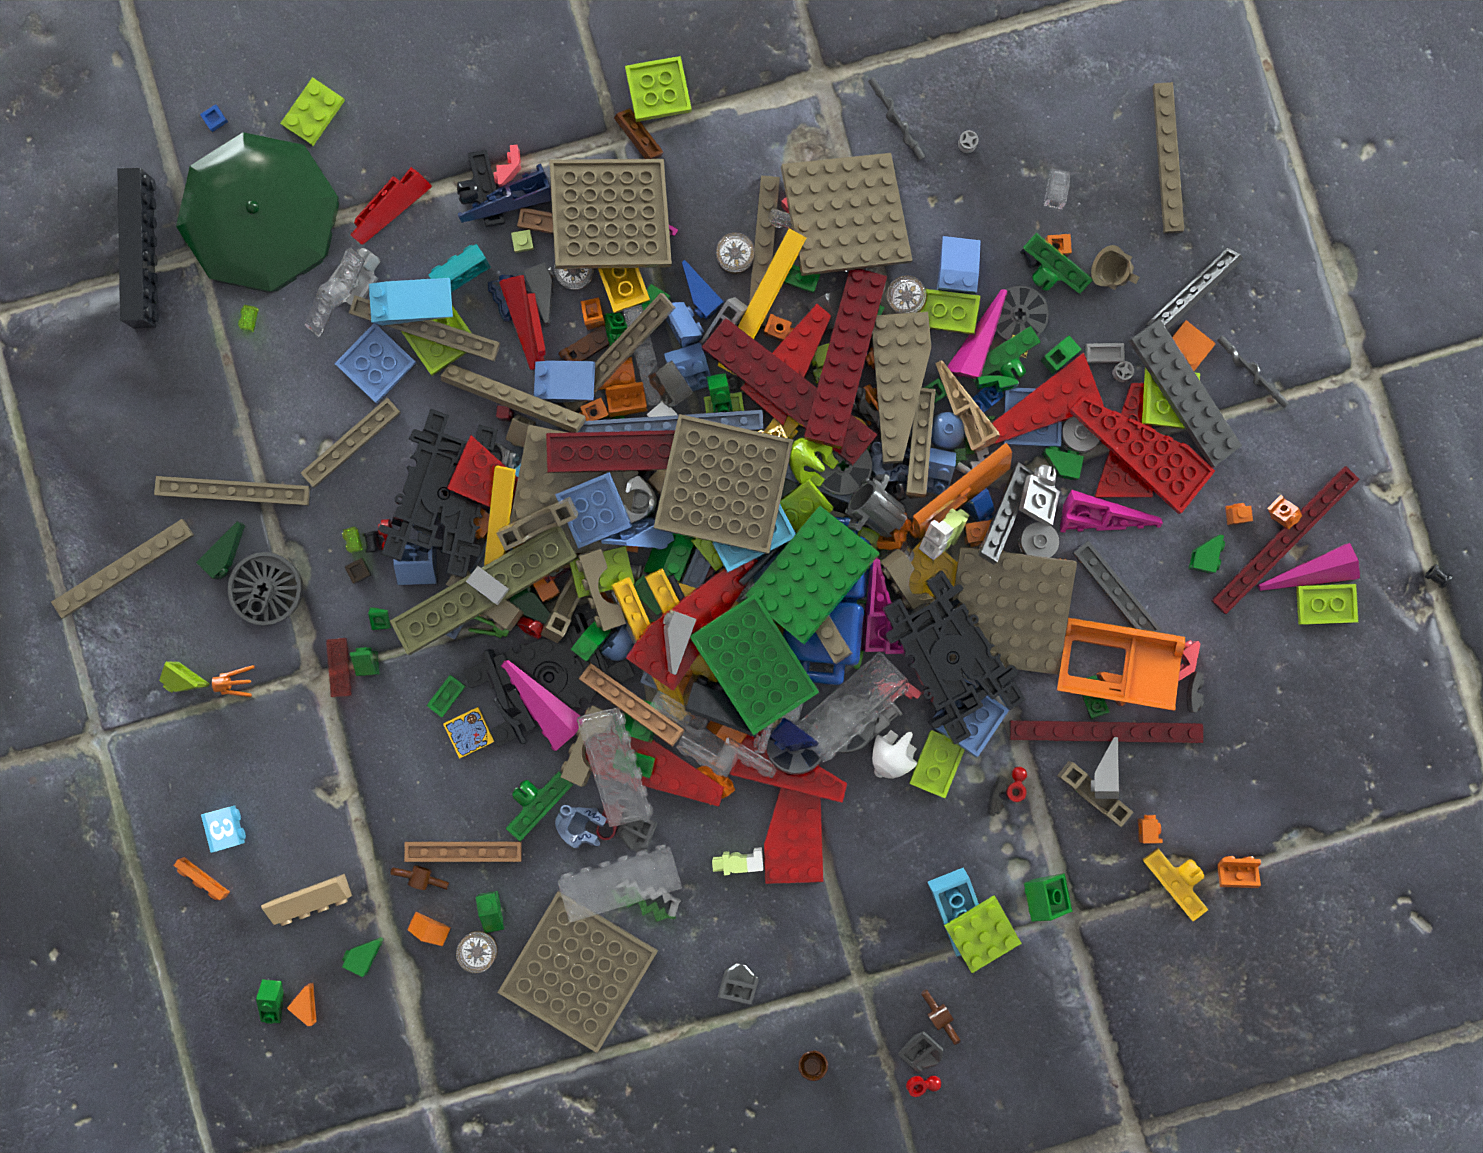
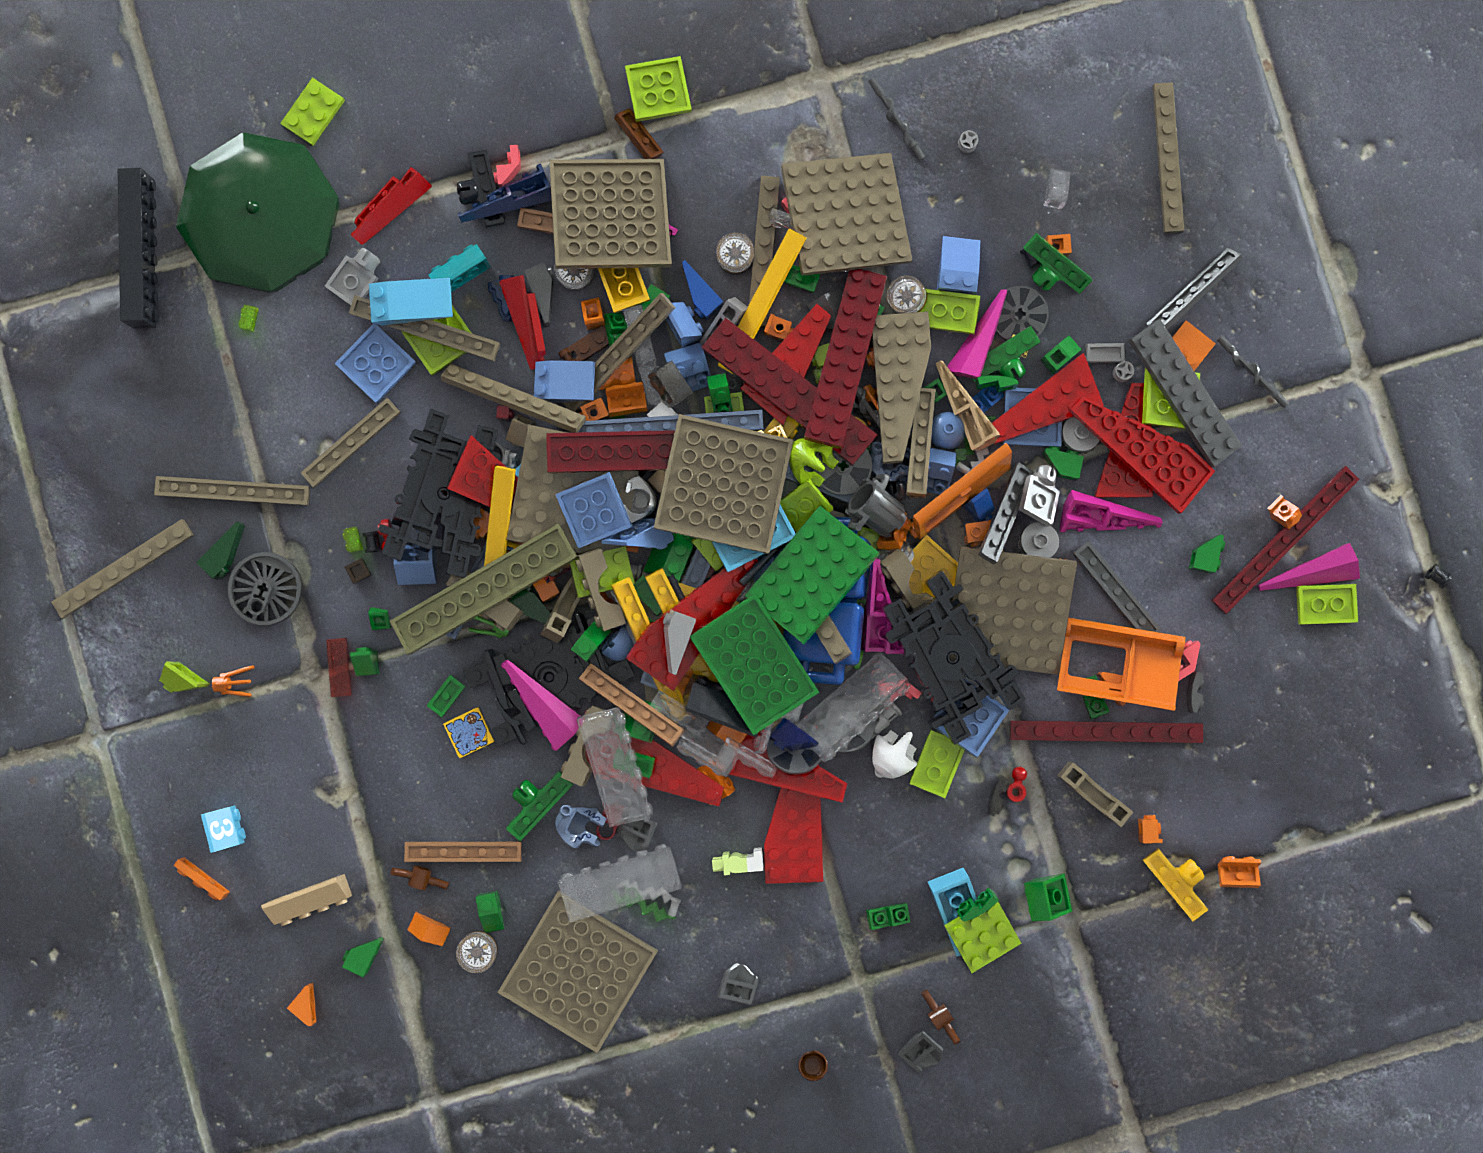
blue plate [200,104,228,132] -> none
green slope [256,980,284,1024] -> none
clear bracket [304,248,365,337] -> none
light grey tile [466,566,510,605] -> none
dark tan arch [496,497,578,551] -> none
yellowish green plate [511,229,534,253] -> none
red plate [516,617,544,639] -> none
red plate [906,1076,941,1097] -> none
white hips [919,508,969,560] -> none
dark tan helmet [1091,245,1140,290] -> none
light grey slope [1091,737,1119,799] -> none
orange brick [1225,503,1253,525] -> none
none -> green slope [866,903,910,930]
none -> green slope [957,887,999,922]

